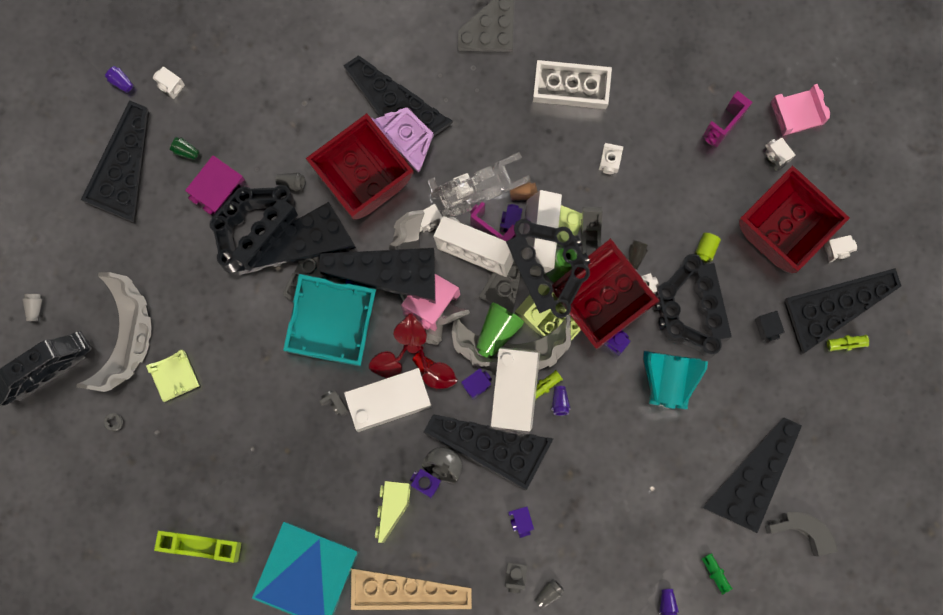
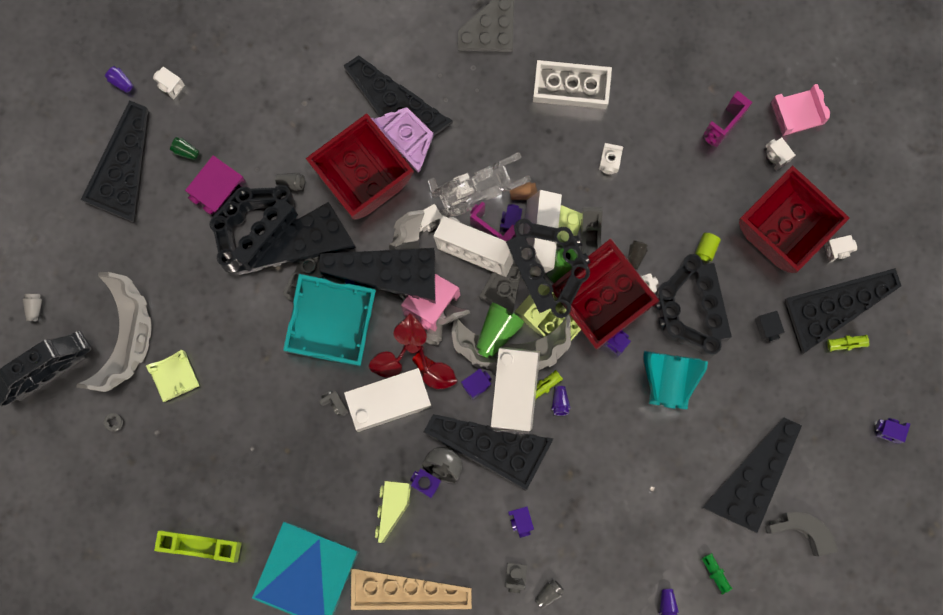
none -> dark purple brick [876,418,910,444]

